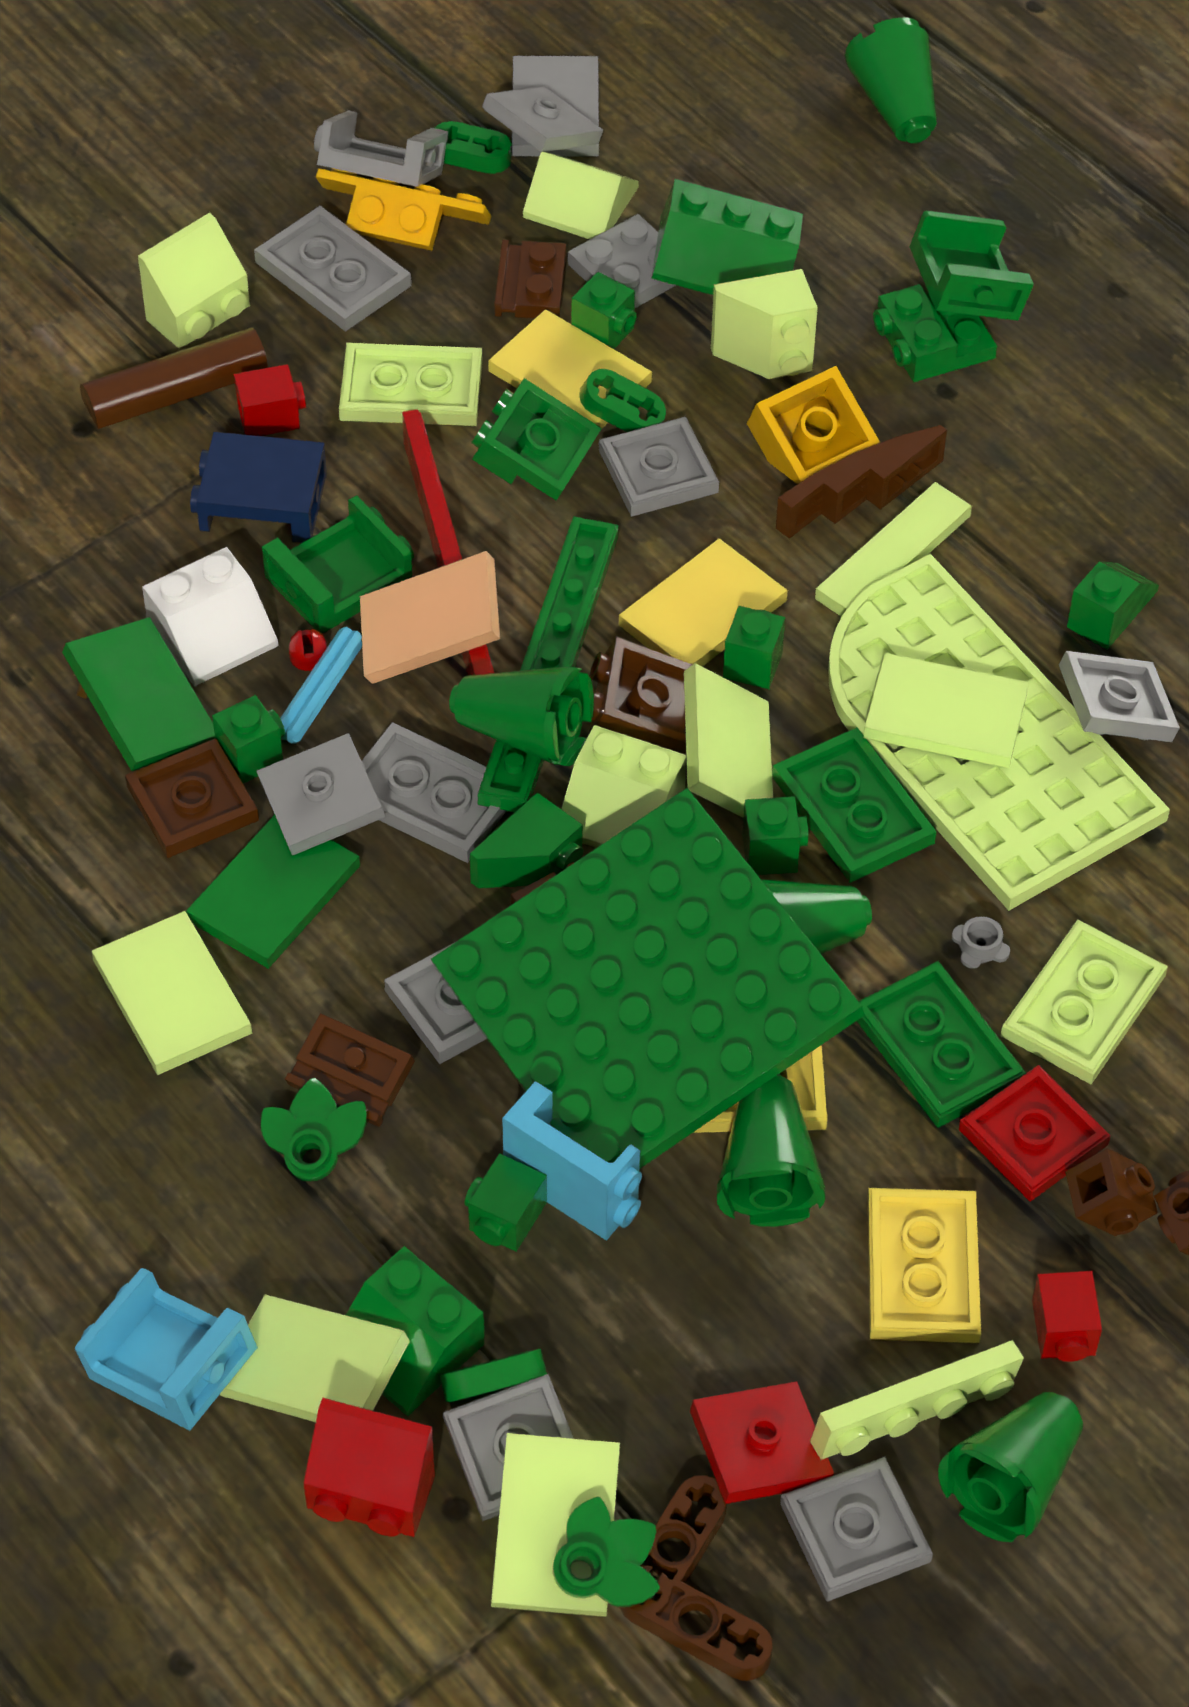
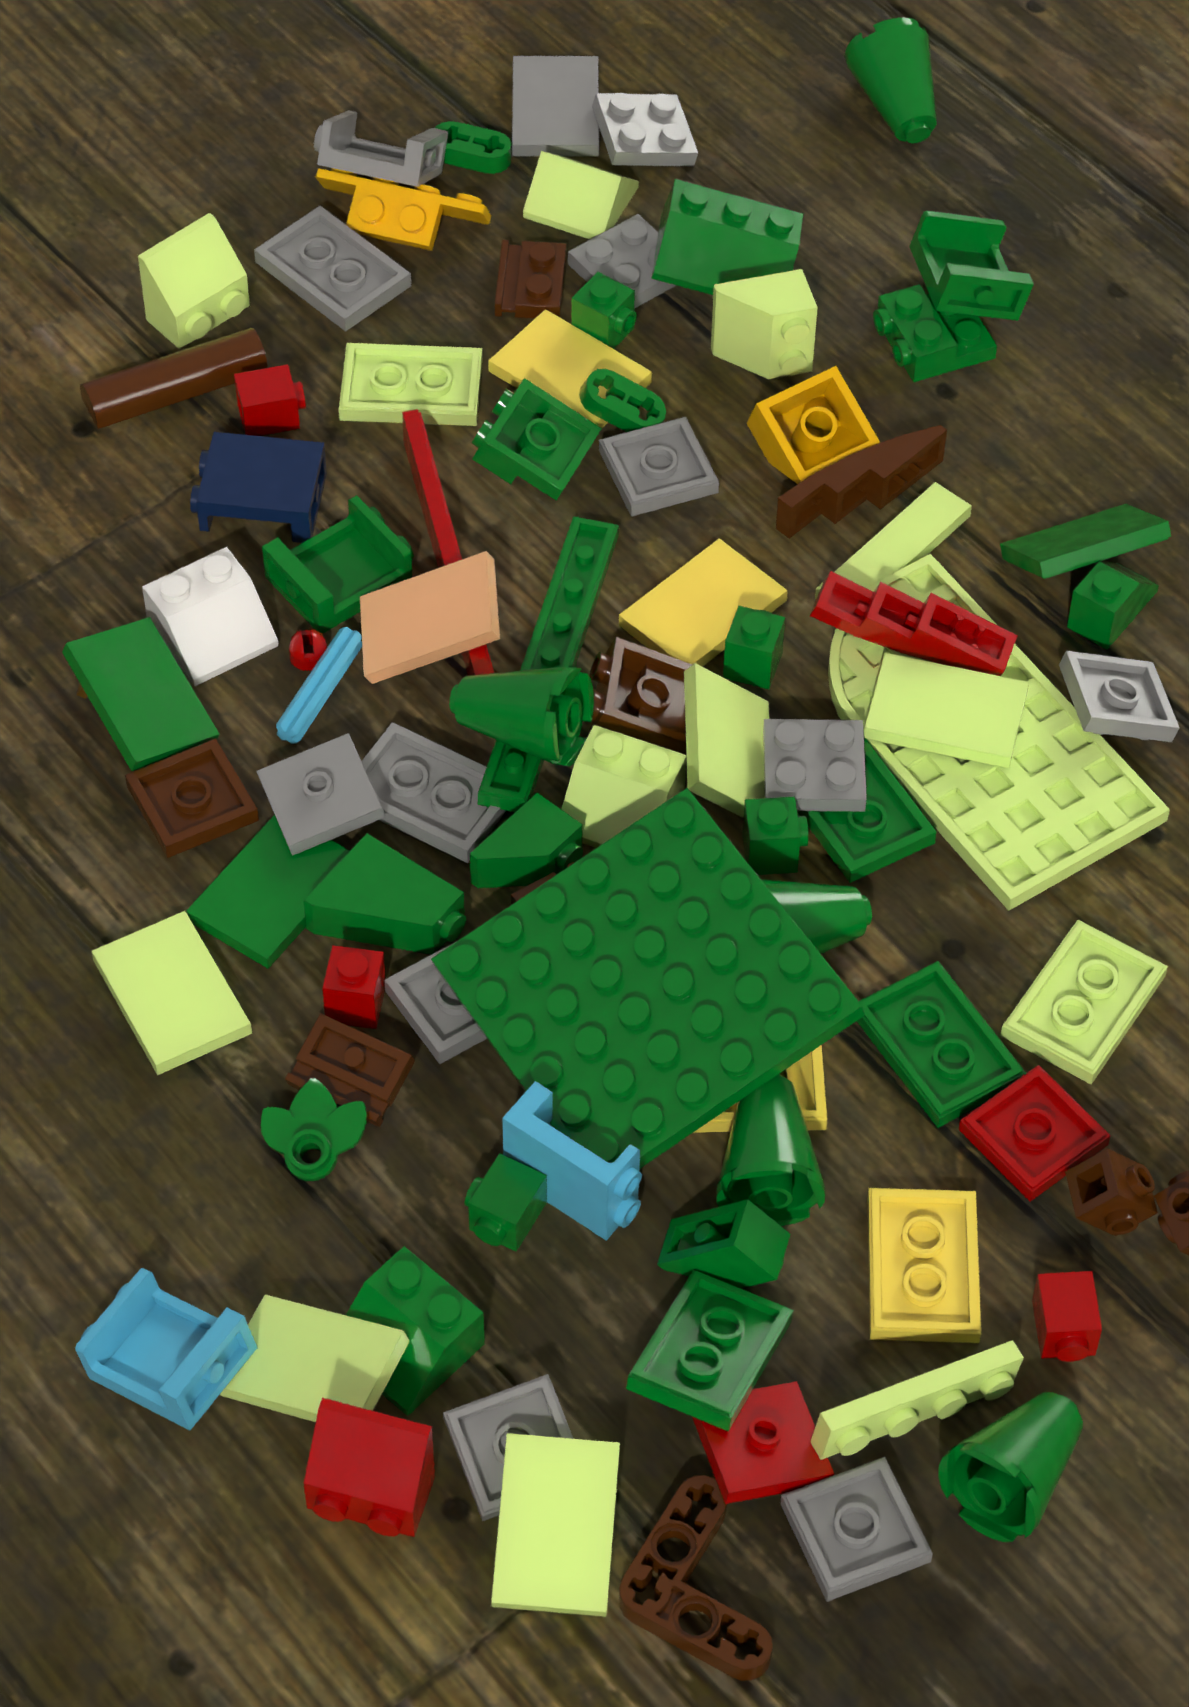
green brick [212,695,285,783] -> none
green beam [439,1348,547,1403] -> none
light grey plate [482,86,603,152] -> none
green plate [553,1496,660,1607] -> none
light grey plate [952,917,1010,968] -> none
none -> green slope [303,833,466,955]
none -> red brick [322,945,385,1029]
none -> light grey plate [592,93,698,166]
none -> green tile [626,1270,794,1432]
none -> green slope [657,1199,790,1288]
none -> light grey plate [763,719,867,812]
none -> red slope [810,571,1018,676]
none -> green tile [1000,504,1171,579]

